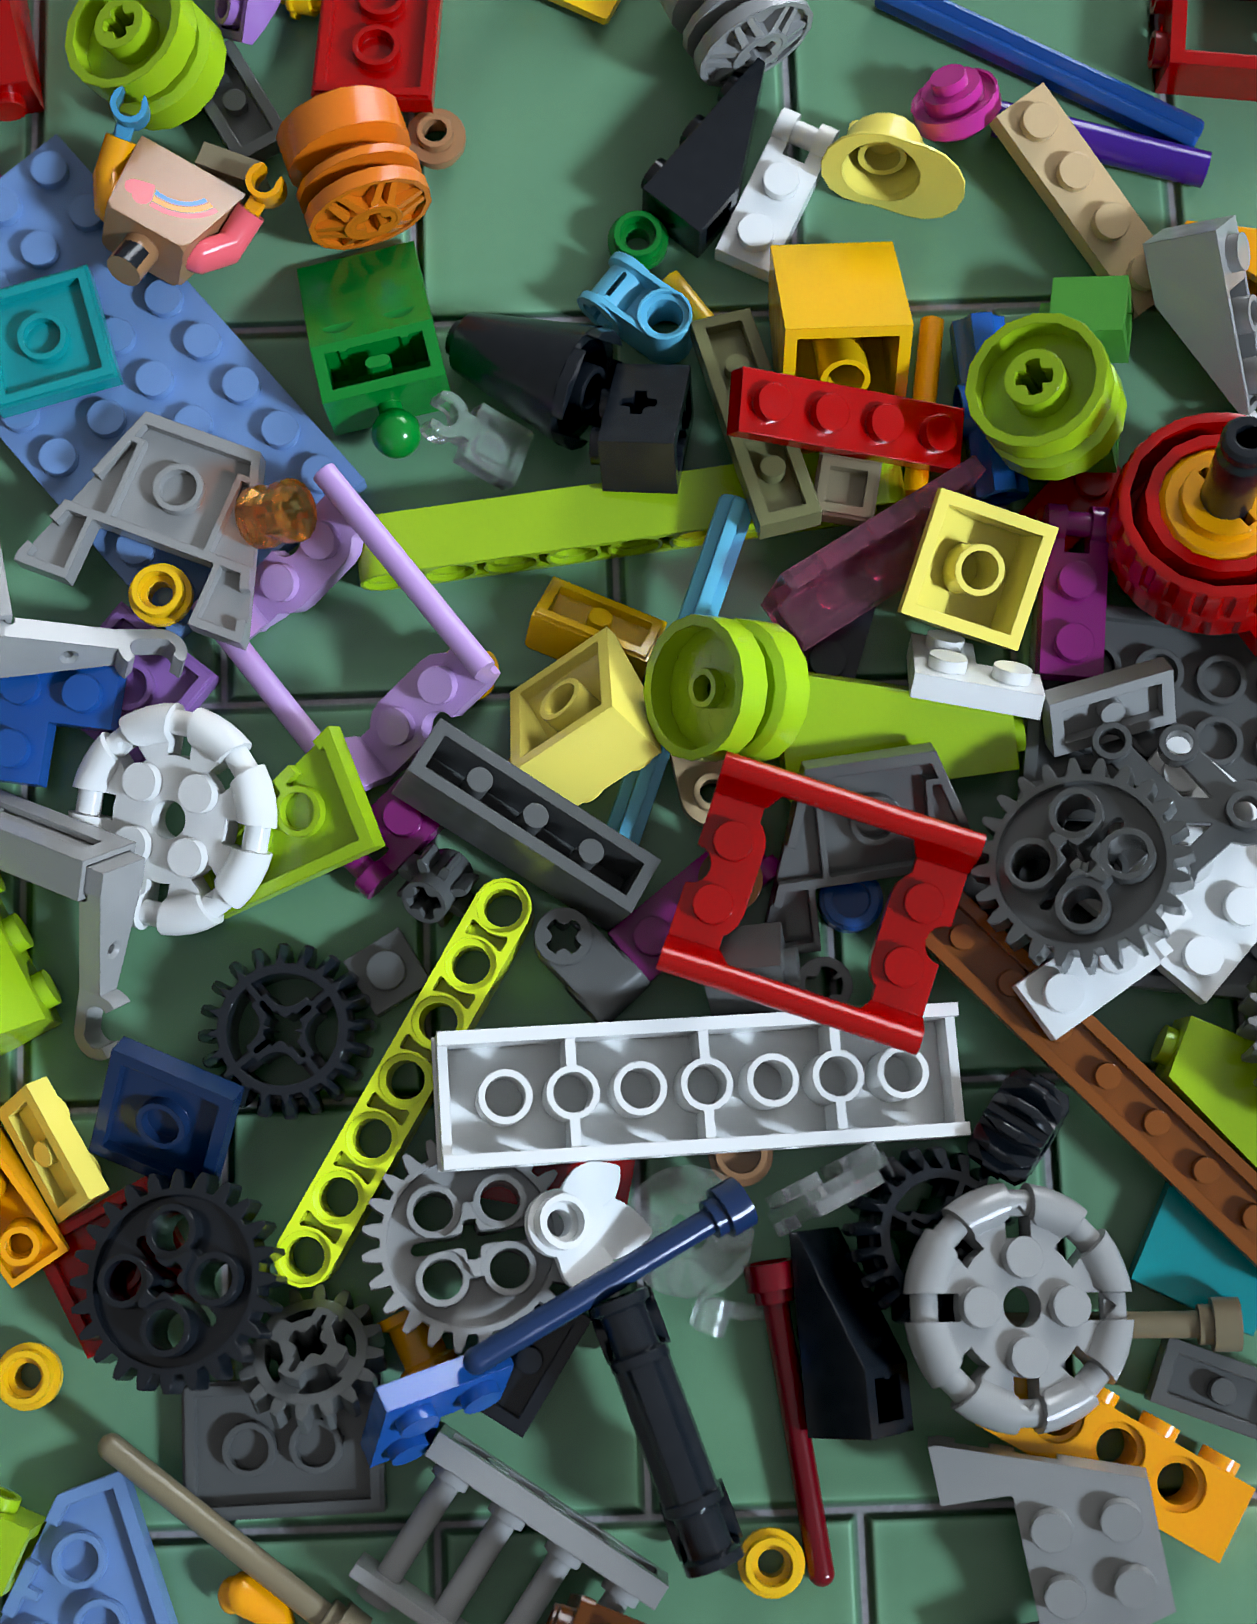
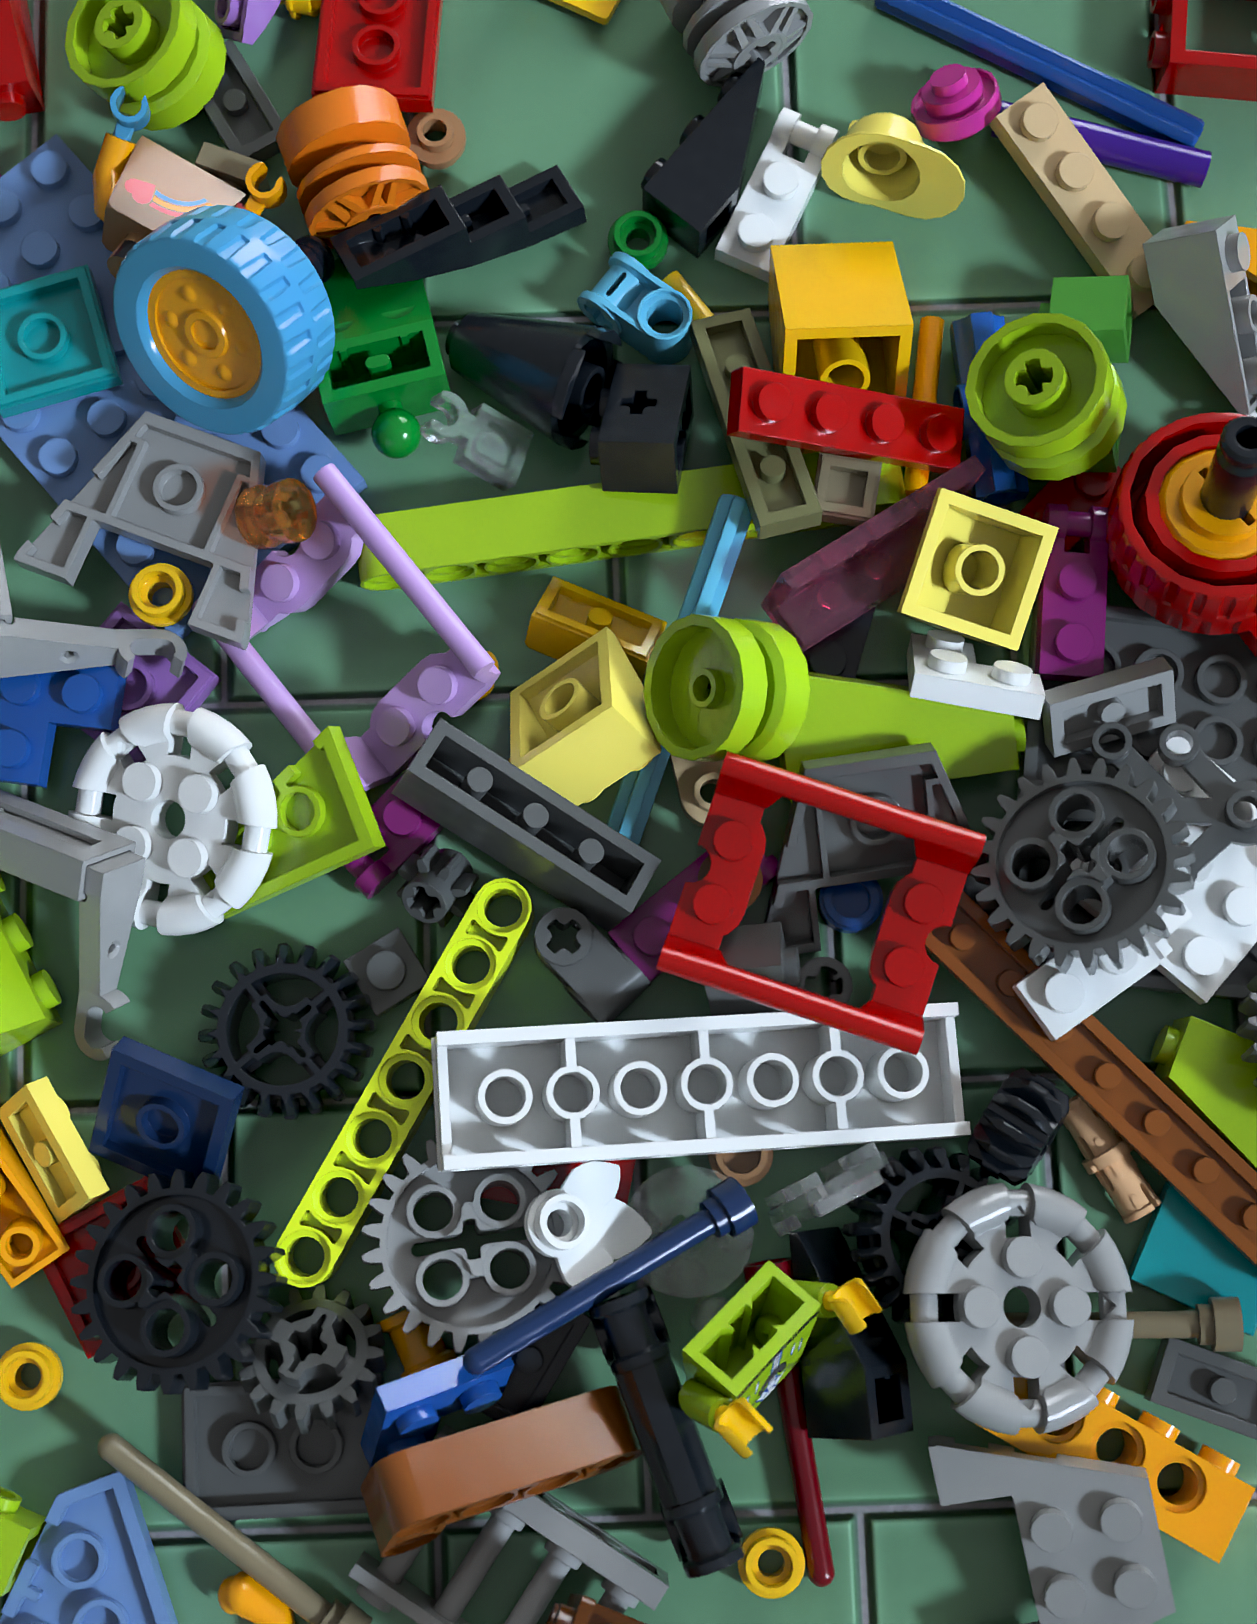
none -> dark azure wheel [113,205,336,435]
none -> black slope [330,165,587,289]
none -> dark orange beam [360,1385,643,1557]
none -> lime torso [678,1260,882,1458]
none -> light nougat pin [1063,1095,1162,1224]

